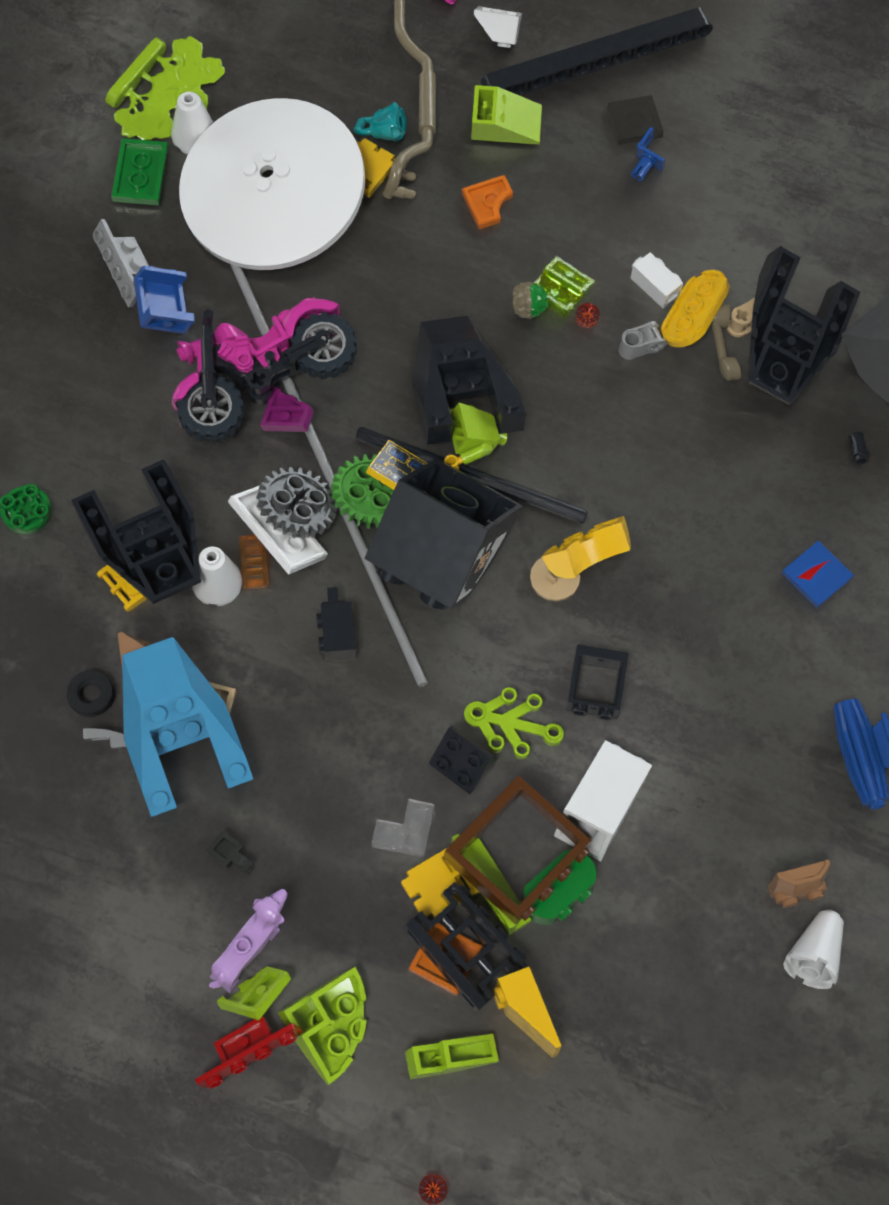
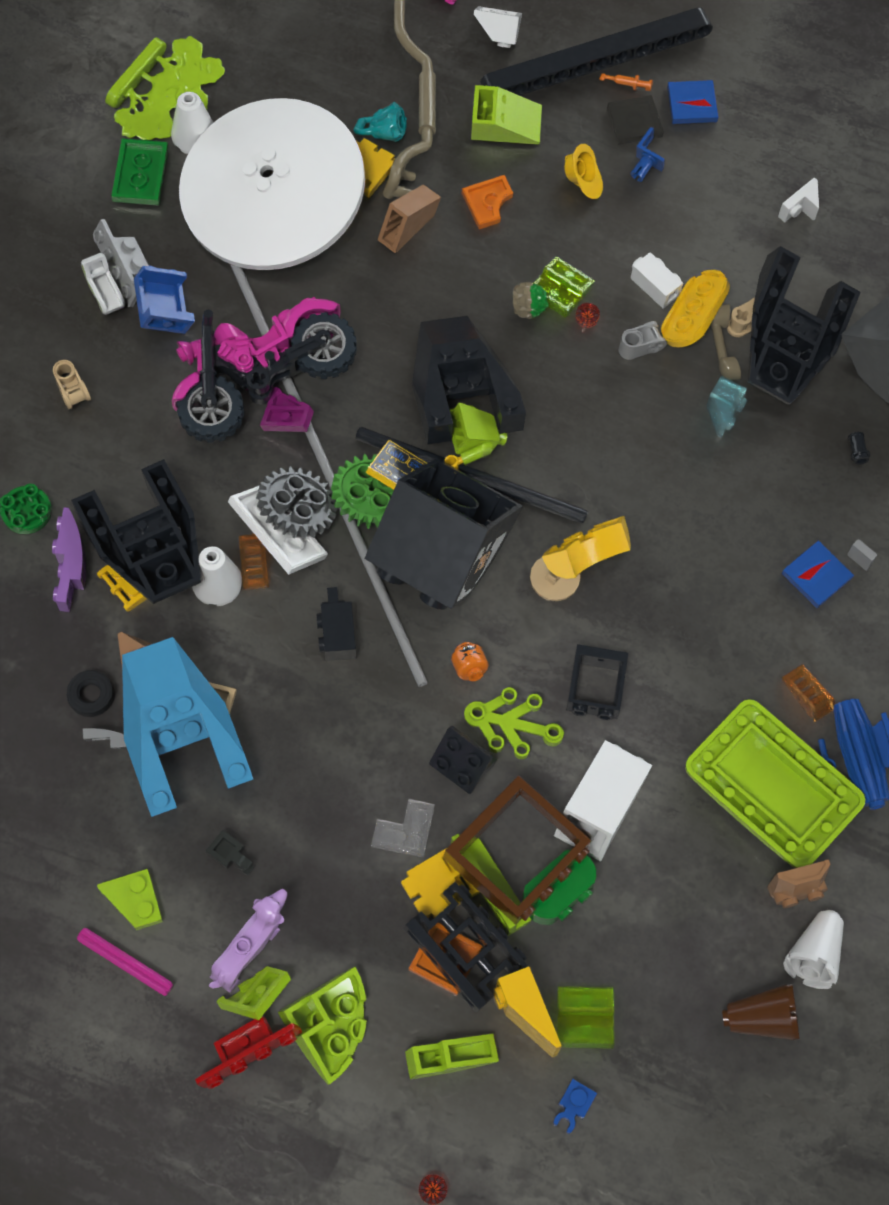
none -> medium lavender slope [52,507,86,612]
none -> tan piece [53,360,91,410]
none -> dark pink axle [77,928,173,996]
none -> white animal [81,253,125,315]
none -> lime wing [97,869,163,930]
none -> medium nougat slope [378,184,441,253]
none -> orange head [451,642,489,682]
none -> blue plate [553,1079,597,1134]
none -> clear neon green slope [557,987,614,1049]
none -> yellow piece [564,144,603,199]
none -> orange piece [599,73,653,91]
none -> blue tile [667,80,718,124]
none -> lime wedge [685,699,865,868]
none -> clear light blue slope [707,376,747,438]
none -> reddish brown cone [722,984,800,1041]
none -> white slope [778,178,819,222]
none -> clear orange slope [782,664,835,722]
none -> blue hand [818,739,836,769]
none -> light grey tile [847,539,877,571]

